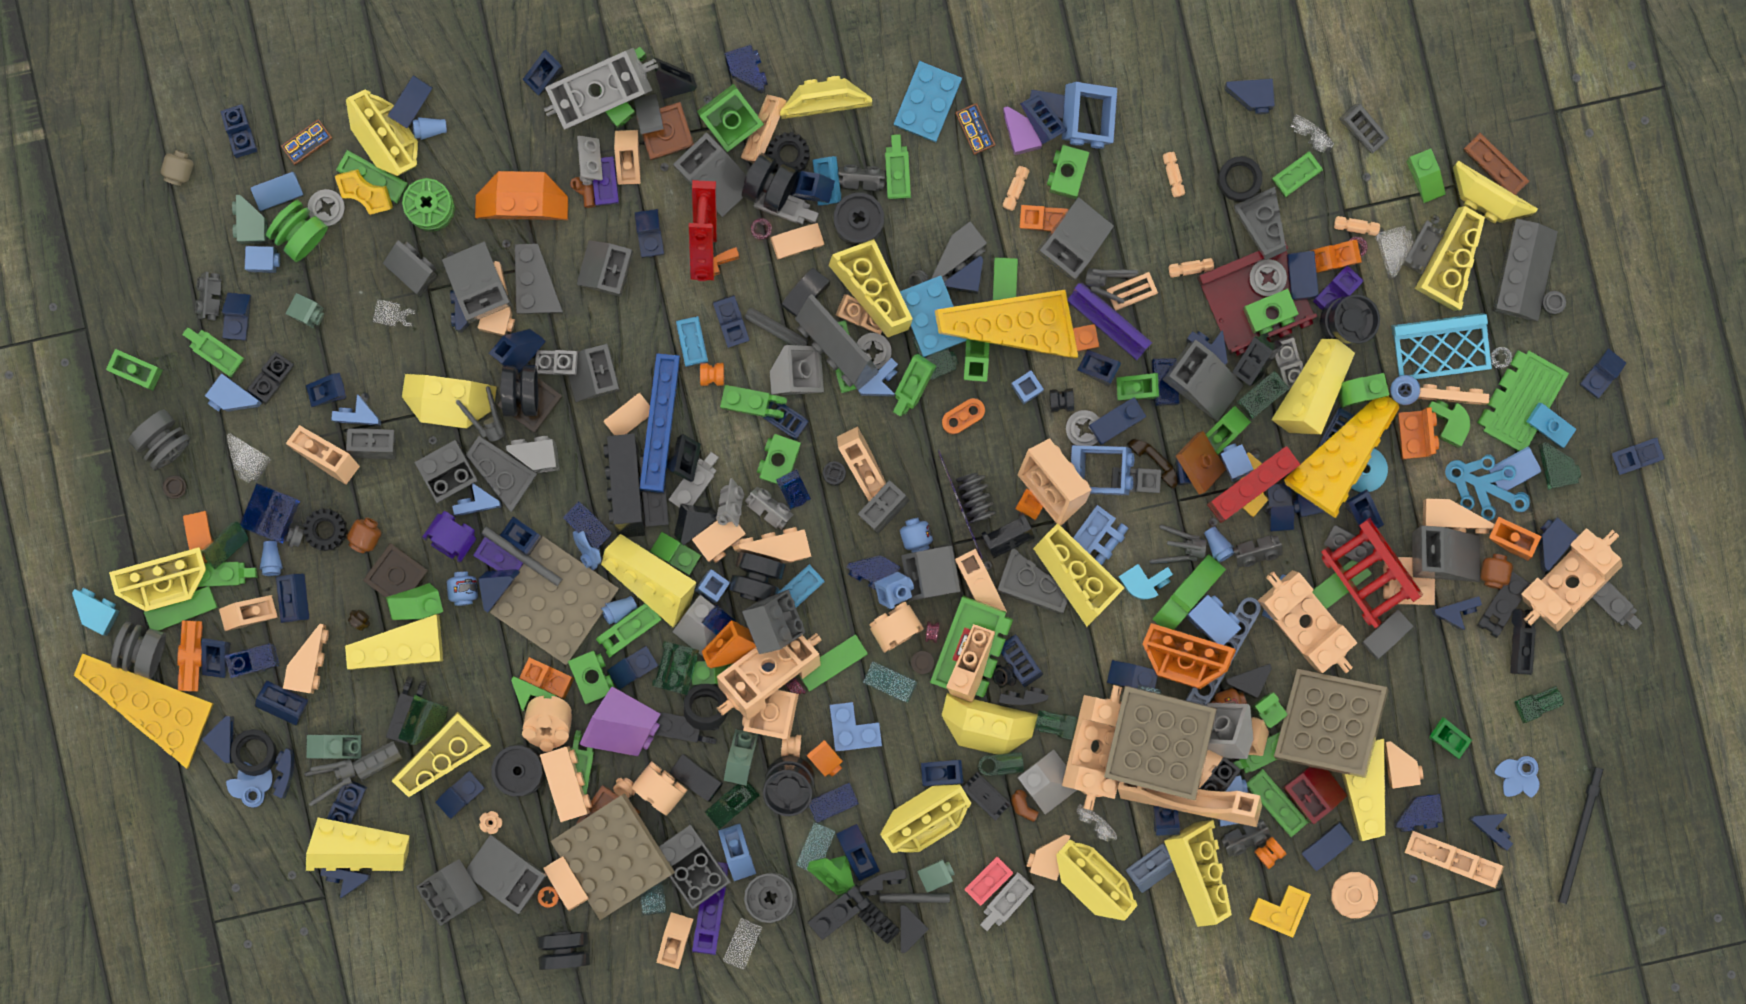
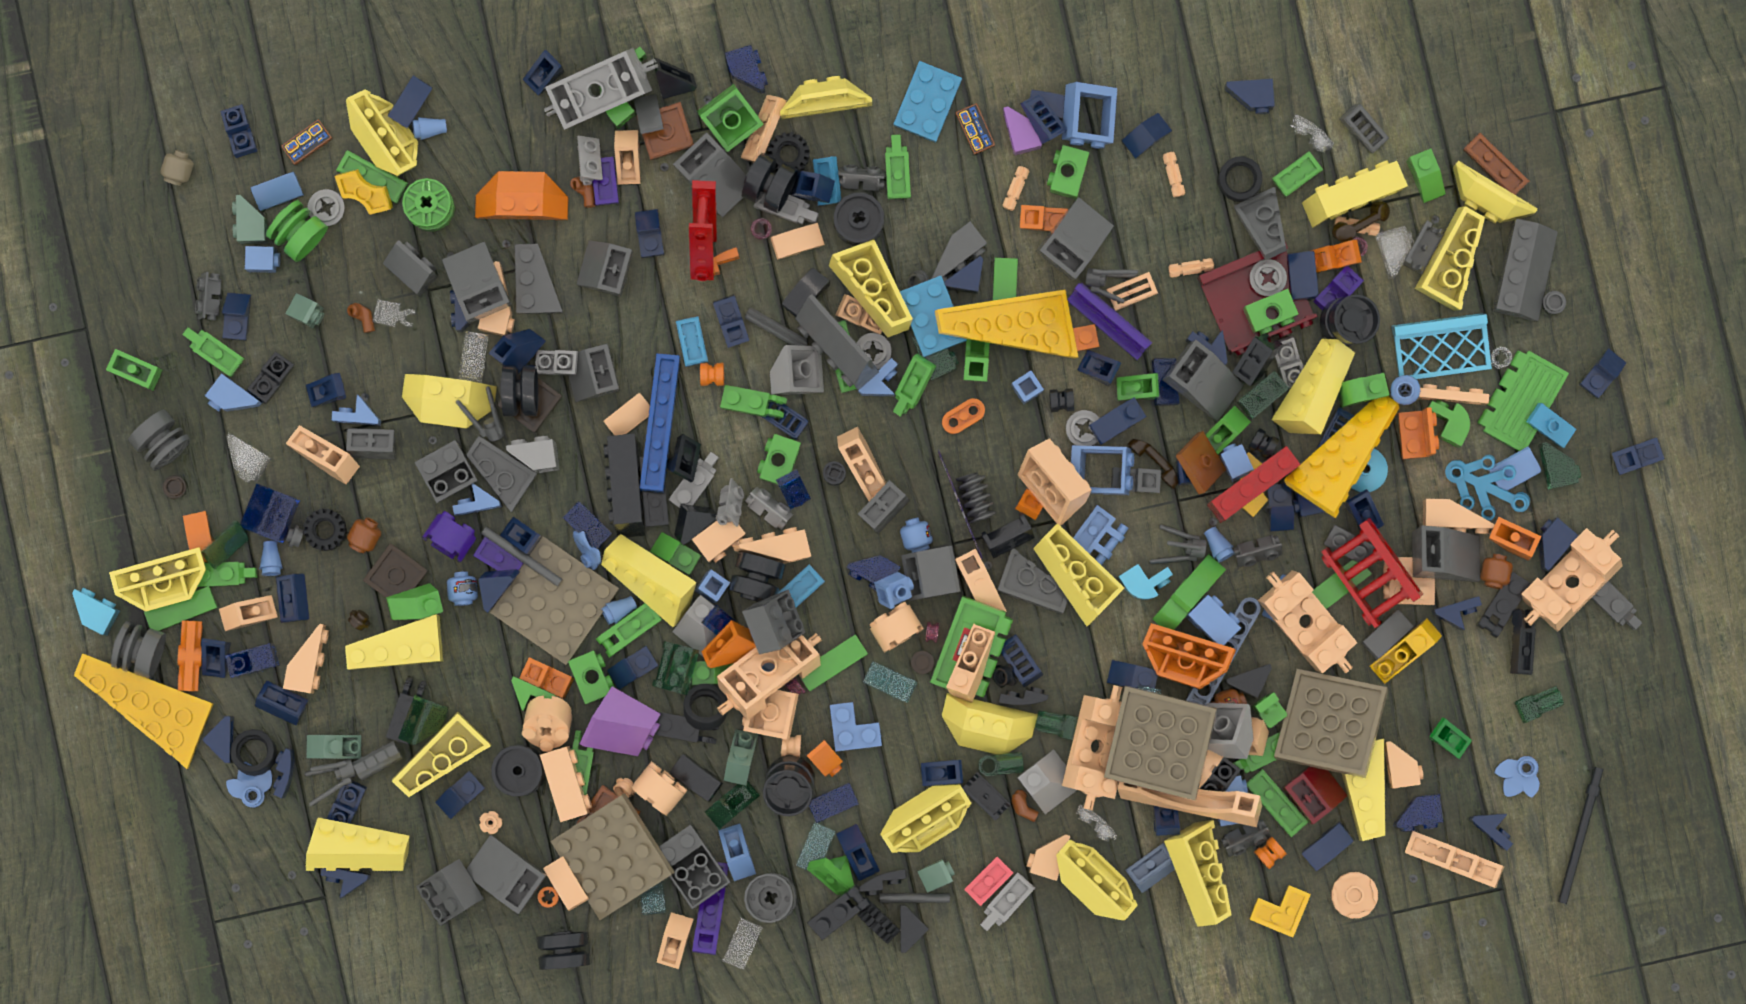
none -> dark orange arm [347,303,375,333]
none -> clear slope [458,331,489,383]
none -> dark blue slope [1122,113,1172,159]
none -> black wheel [1248,428,1280,459]
none -> light yellow wedge [1302,160,1408,228]
none -> dark brown bar [1332,201,1390,242]
none -> yellow slope [1370,618,1442,684]

